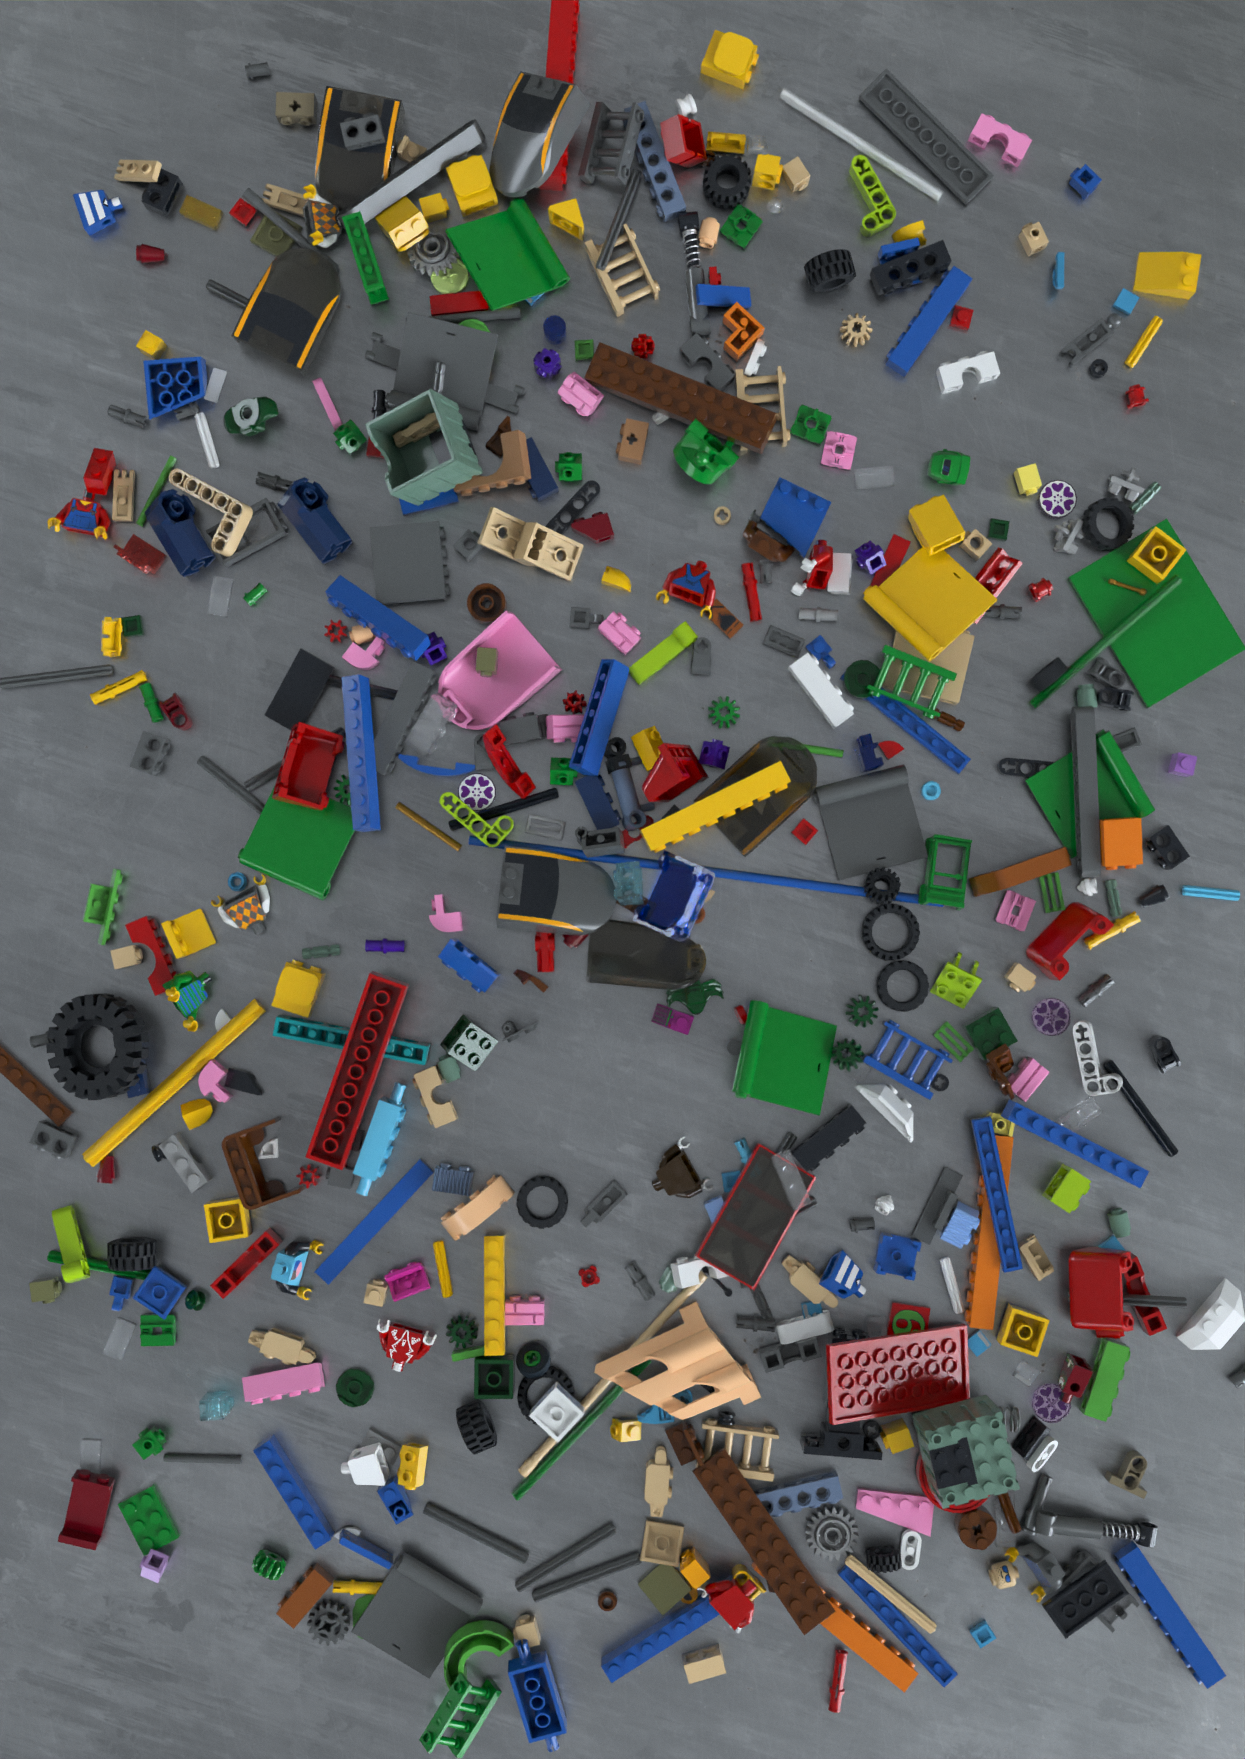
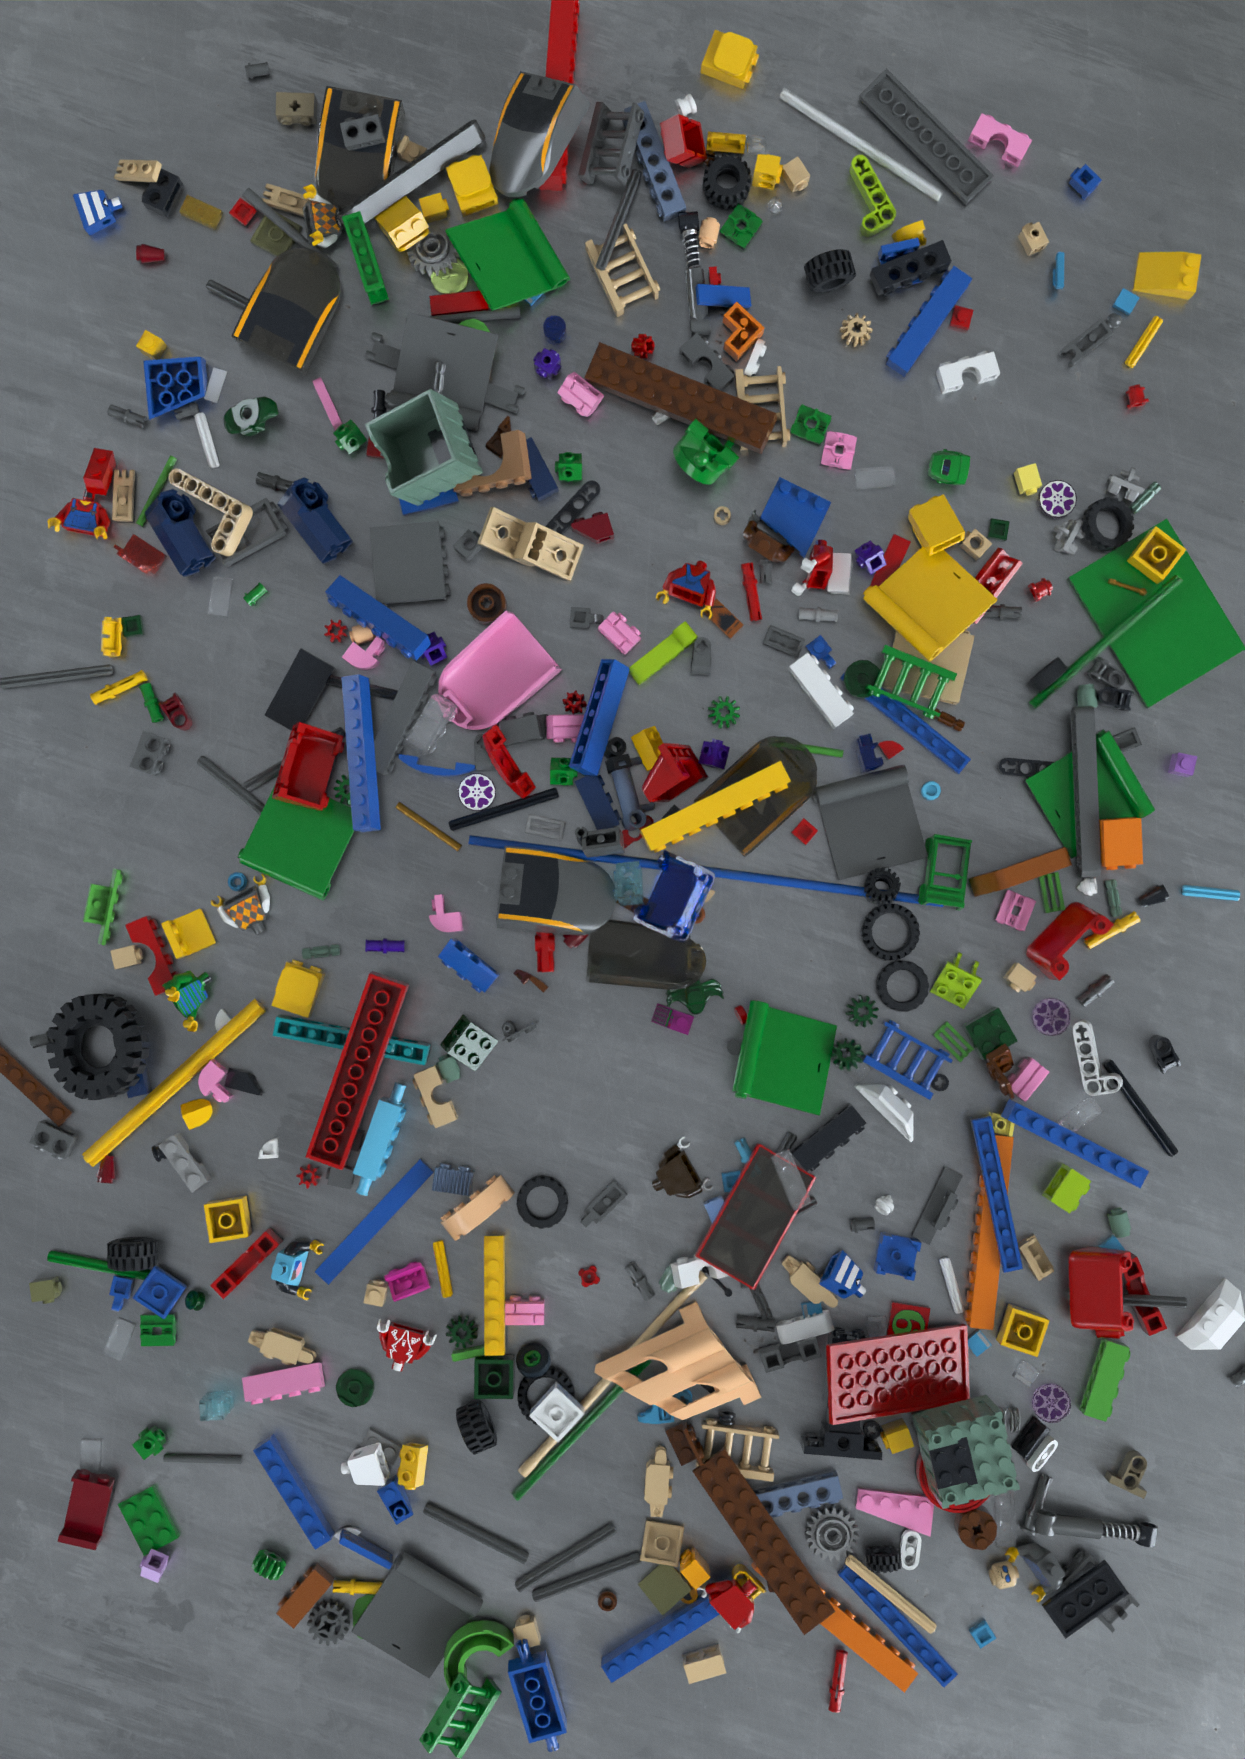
lime beam [52,1205,90,1283] -> none
reddish brown windscreen [222,1116,305,1210] -> none
tan hinge [393,412,440,448] -> none
lime beam [439,792,514,848] -> none
olive brick [476,647,499,677] -> none
yellow slope [548,198,584,241] -> none
bright green tile [574,339,594,361] -> none
yellow brick [601,566,631,593] -> none
yellow bracket [610,1418,642,1442] -> none
medium nougat brick [616,418,649,465] -> none
light blue brick [940,1201,980,1249] -> none
reddish brown axle [997,1492,1021,1534] -> none
dark red torso [1058,1353,1093,1404] -> none
black bush [1089,359,1108,379] -> none
blue brick [1114,1540,1226,1689] -> none
black brick [1144,825,1190,870] -> none

